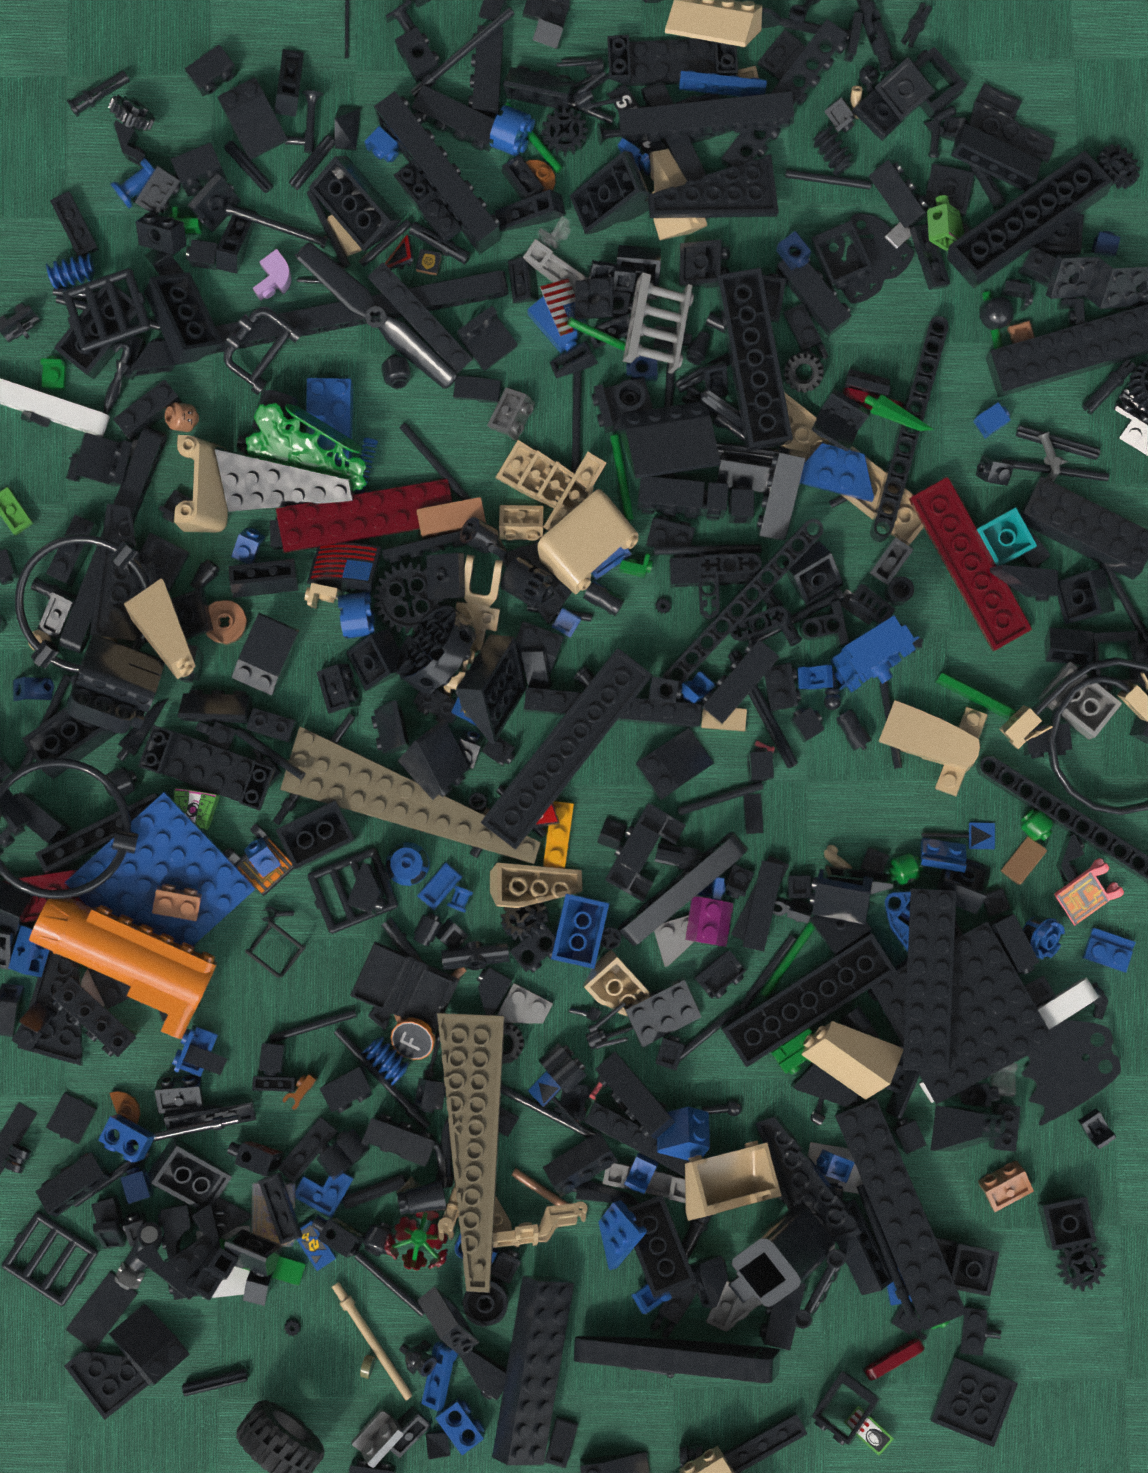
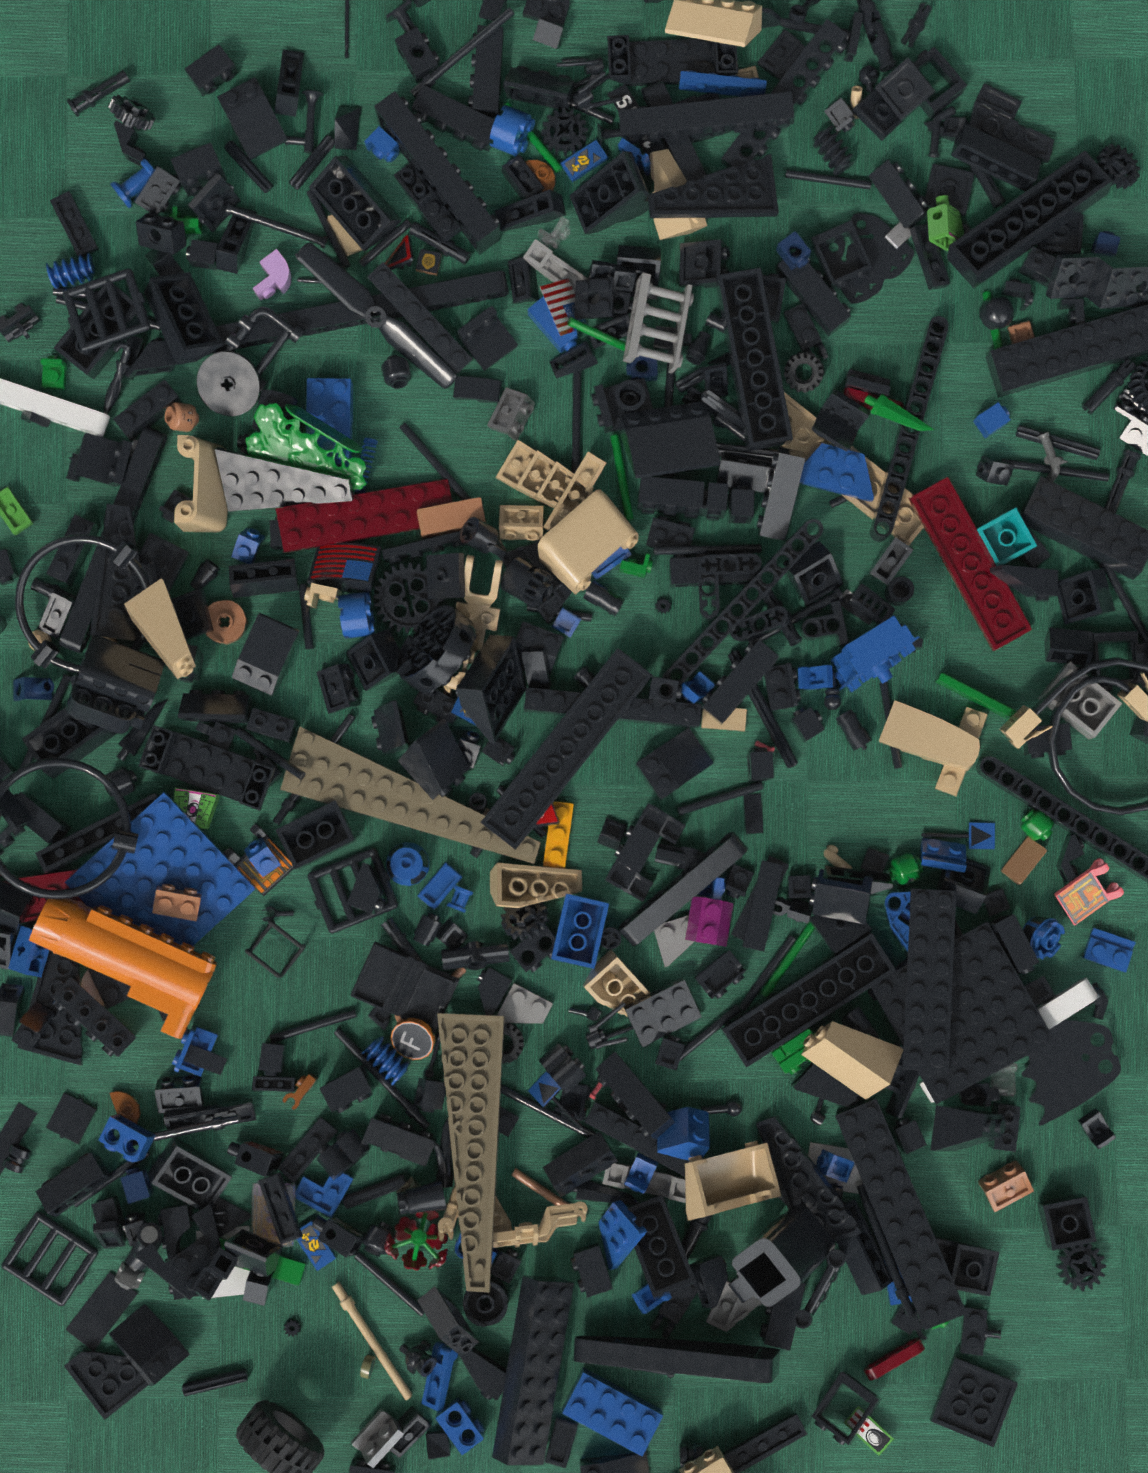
none -> piece [197,351,261,416]
none -> black bar [298,584,314,650]
none -> tile [561,140,608,183]
none -> blue brick [562,1367,663,1456]
none -> black brick [571,1242,613,1298]
none -> black pin [1104,450,1142,514]

